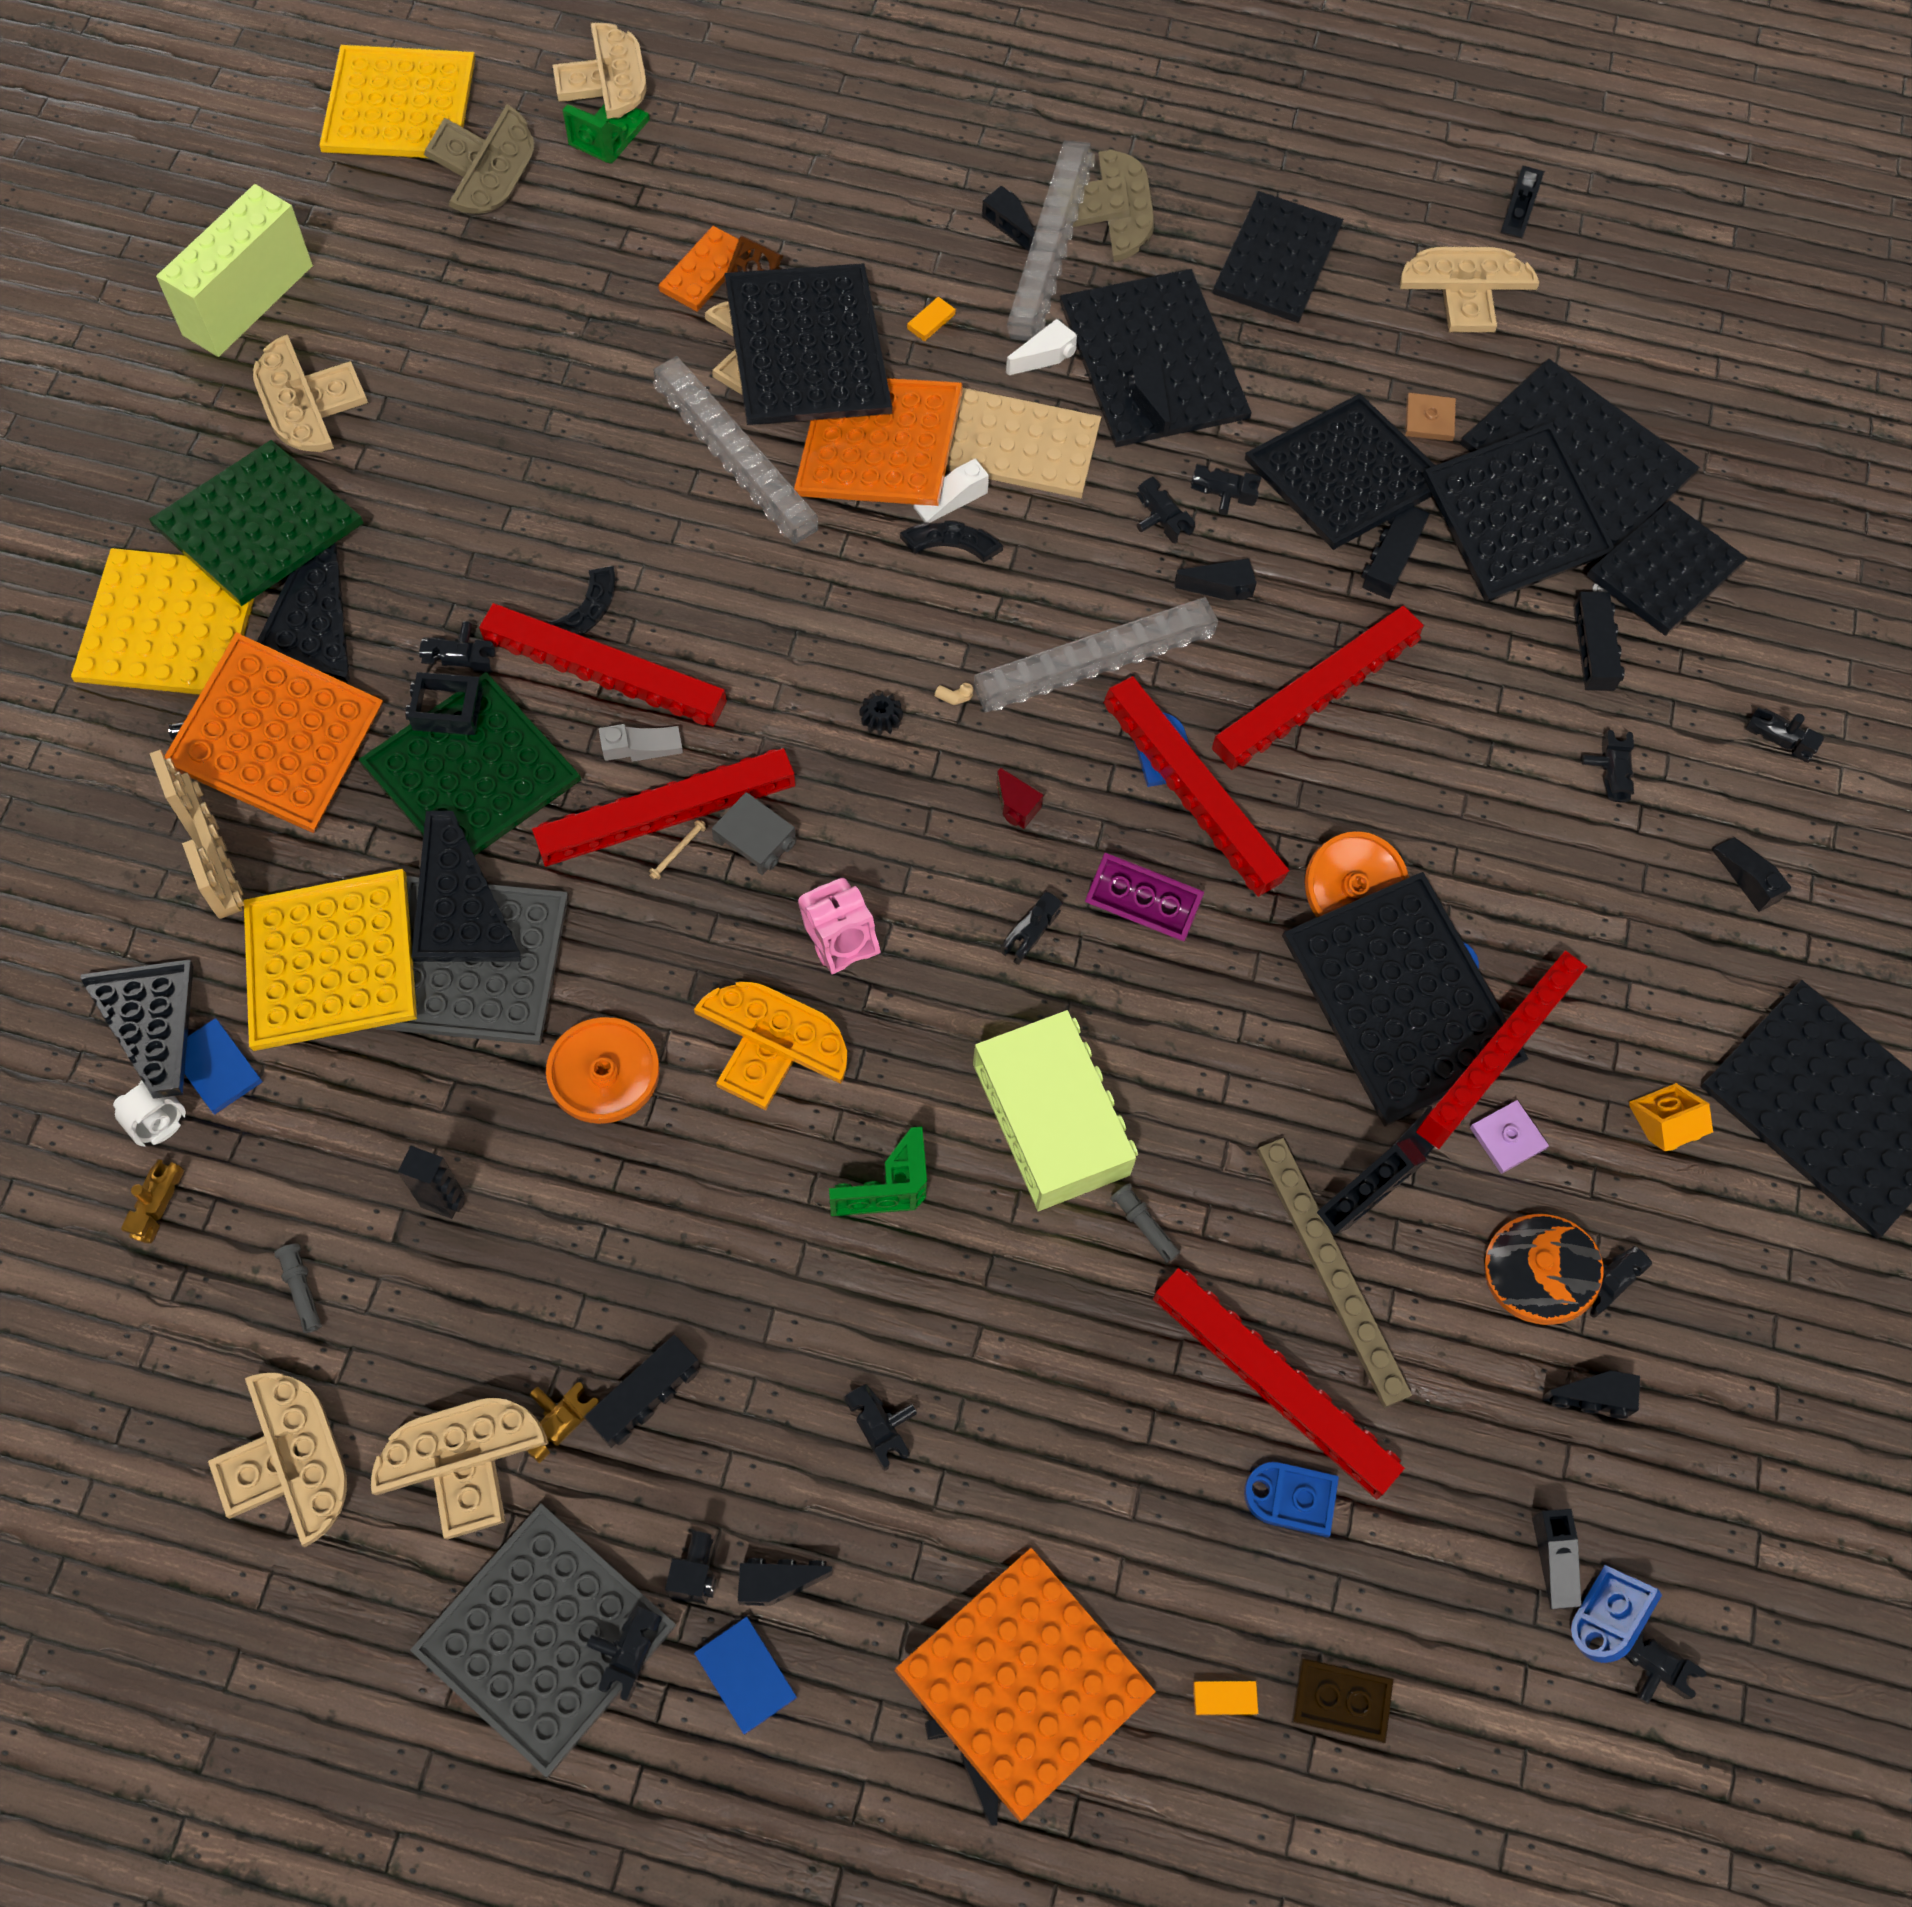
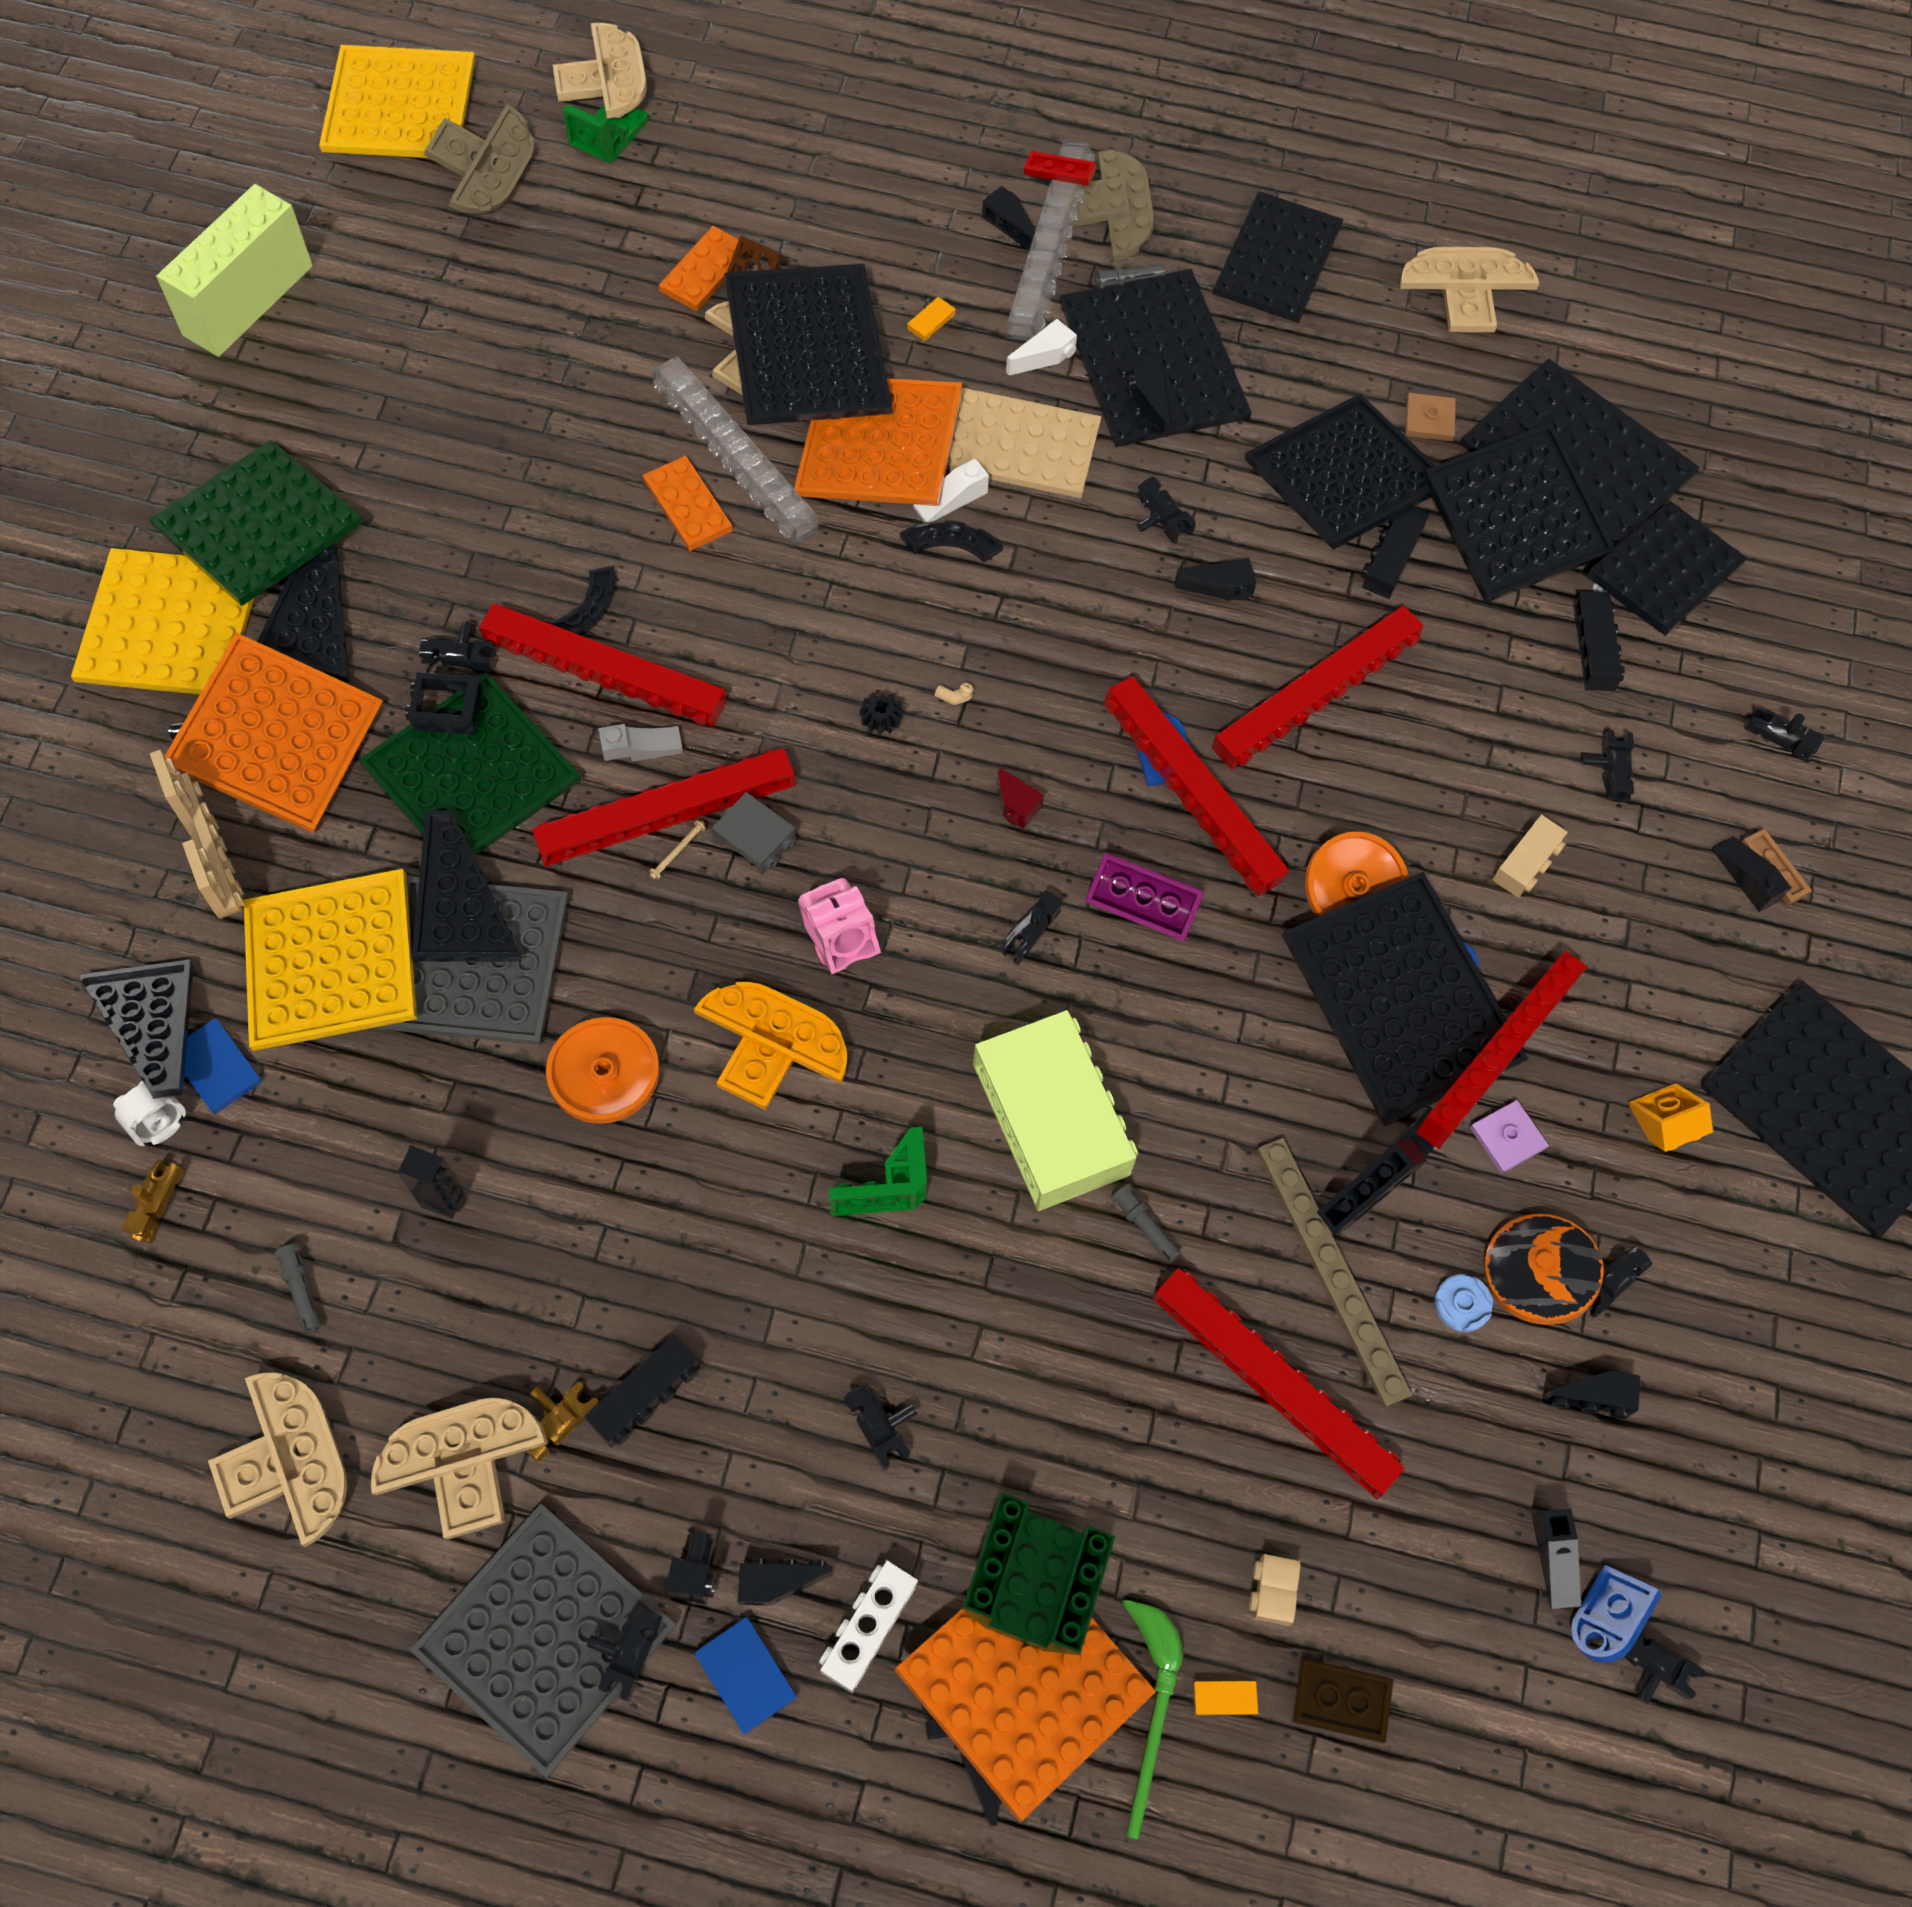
tan plate [253,334,368,452] -> none
clear brick [974,597,1218,713] -> none
black piece [1191,464,1262,515] -> none
blue tile [1244,1462,1339,1537] -> none
black slope [1500,165,1545,239] -> none
none -> orange plate [643,455,733,551]
none -> white brick [819,1561,918,1694]
none -> dark green slope [962,1492,1116,1655]
none -> red plate [1023,151,1097,186]
none -> dark grey pin [1094,263,1166,289]
none -> bright green piece [1123,1600,1183,1839]
none -> tan brick [1249,1554,1300,1626]
none -> light blue tile [1435,1274,1493,1332]
none -> tan brick [1493,814,1568,898]
none -> medium nougat plate [1742,829,1812,906]

